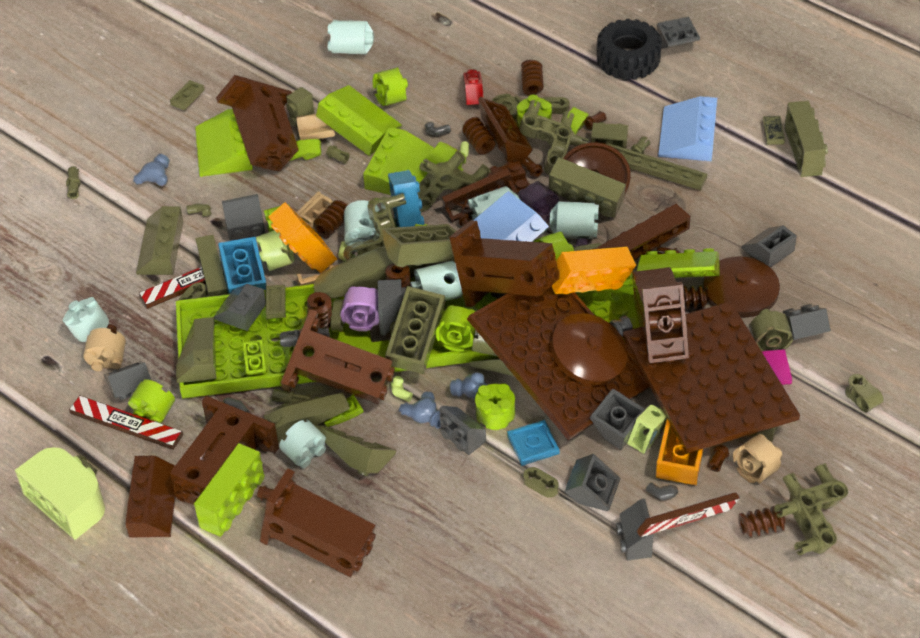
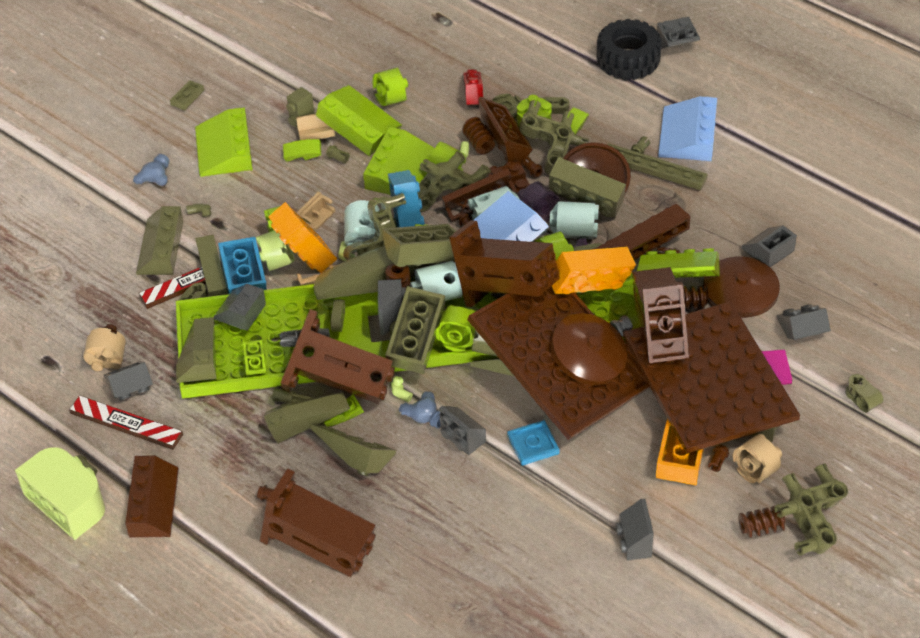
light aqua brick [63,297,109,342] -> none
olive pin [66,166,81,199] -> none
lime brick [128,379,175,423] -> none
reddish brown brick [170,396,279,505] -> none
lime brick [194,443,265,537] -> none
reddish brown brick [216,75,299,172] -> none
dark grey slope [222,194,265,241] -> none
dark grey arm [223,397,250,413] -> none
olive tile [266,285,286,319] -> none
light aqua brick [279,420,326,469] -> none
reddish brown piece [307,292,332,329] -> none
reddish brown piece [313,200,348,239] -> none
light aqua cylinder [328,20,374,55] -> none
lavender brick [341,287,379,331] -> none
dark grey arm [425,122,451,137] -> none
sand blue animal [450,372,487,399] -> none
lime brick [475,384,515,430] -> none
reddish brown piece [521,60,544,96] -> none
olive beam [523,467,559,498] -> none
dark grey slope [564,454,621,511] -> none
reddish brown pin [584,111,607,129] -> none
dark grey slope [590,389,646,450] -> none
olive brick [591,122,628,148] -> none
yellowish green torso [627,405,667,454] -> none
tile [636,492,740,537] -> none
dark grey arm [646,482,678,501] -> none
olive brick [748,309,793,351] -> none
olive tile [762,116,785,145] -> none
olive brick [784,100,828,177] -> none

